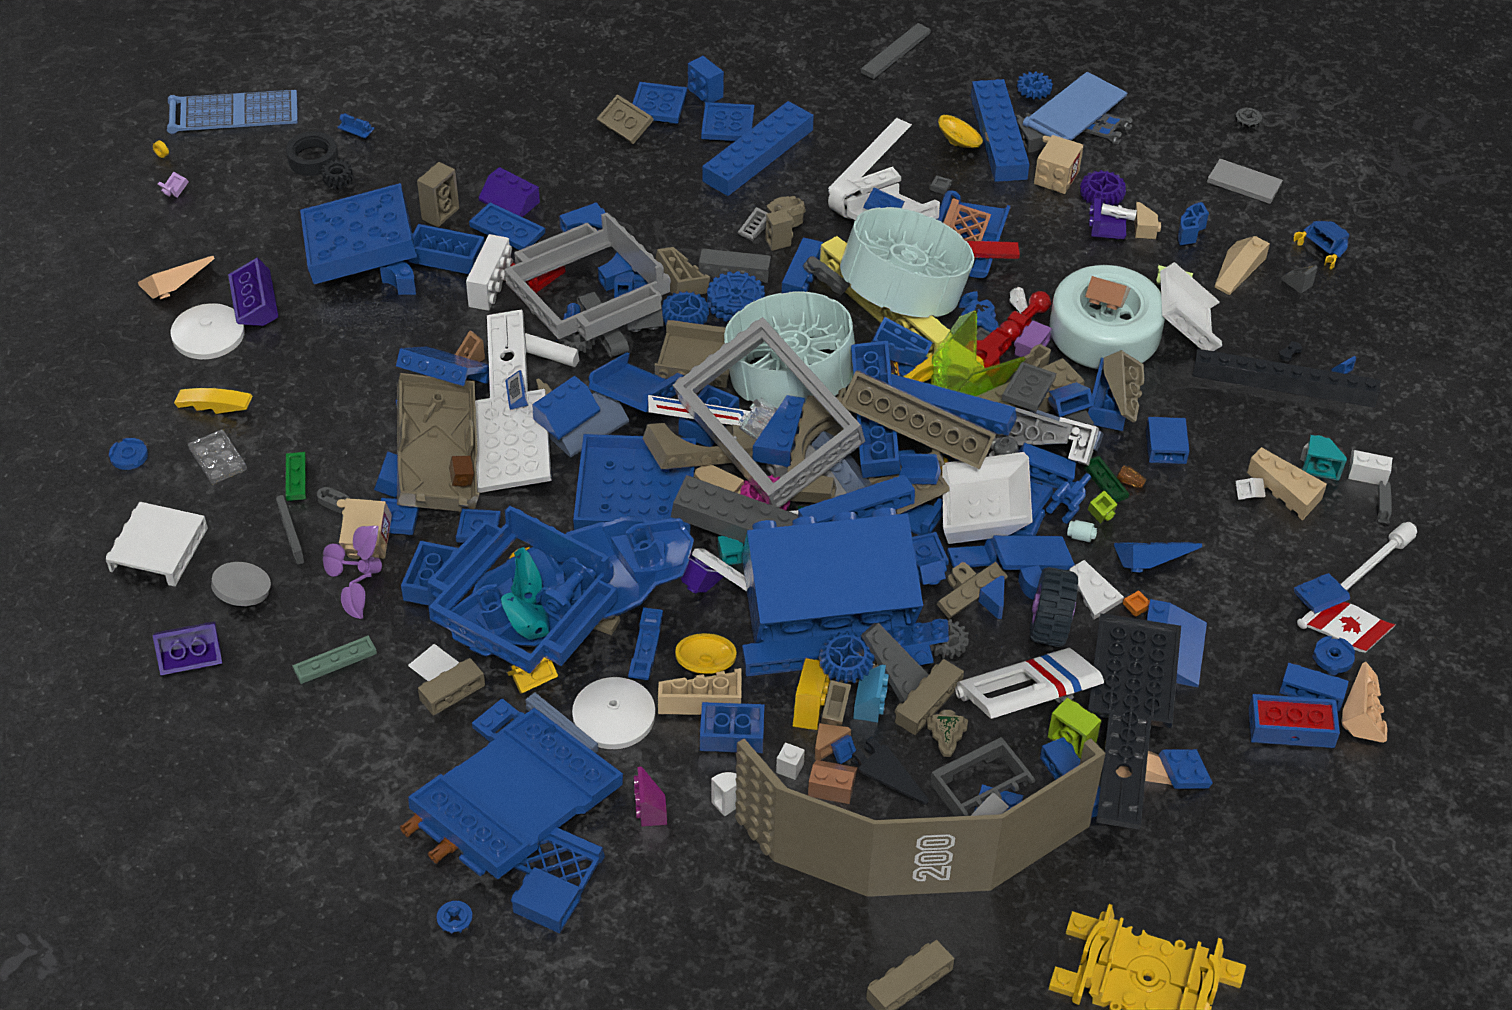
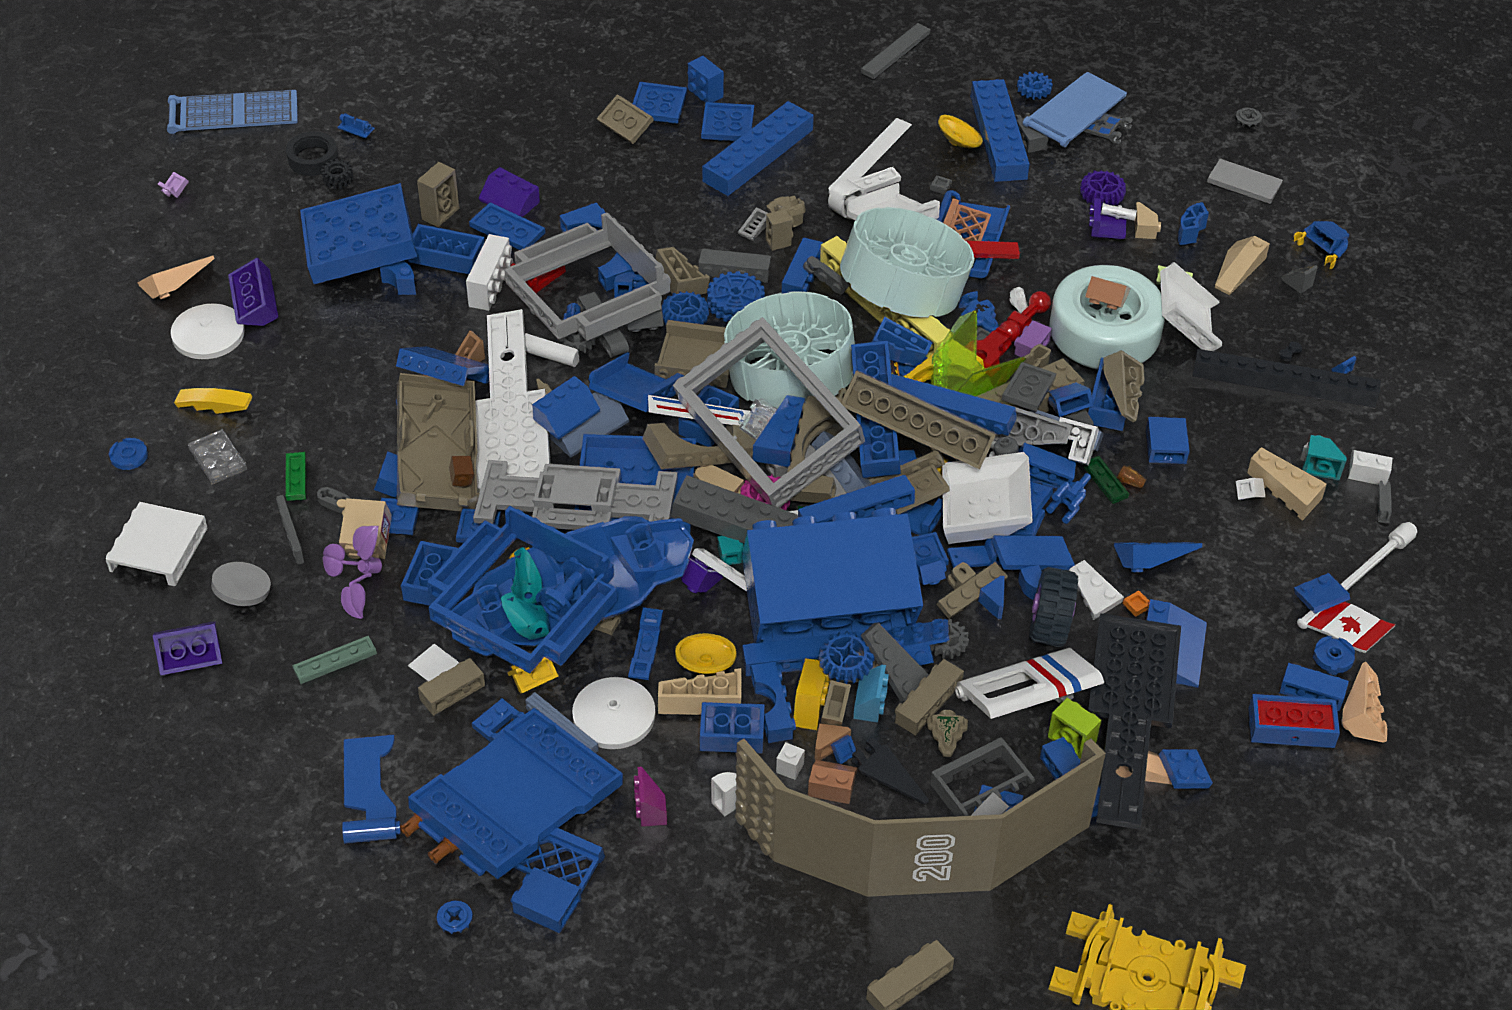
yellow tile [153,140,169,158] -> none
slope [505,370,528,410] -> none
blue tile [863,188,905,210] -> none
blue panel [899,454,941,484] -> none
tan container [1034,135,1084,194] -> none
light aqua brick [1067,520,1097,542] -> none
lime brick [1088,491,1118,524] -> none
none -> blue door [342,735,401,844]
none -> light grey piece [473,460,678,530]
none -> blue arch [751,662,796,743]

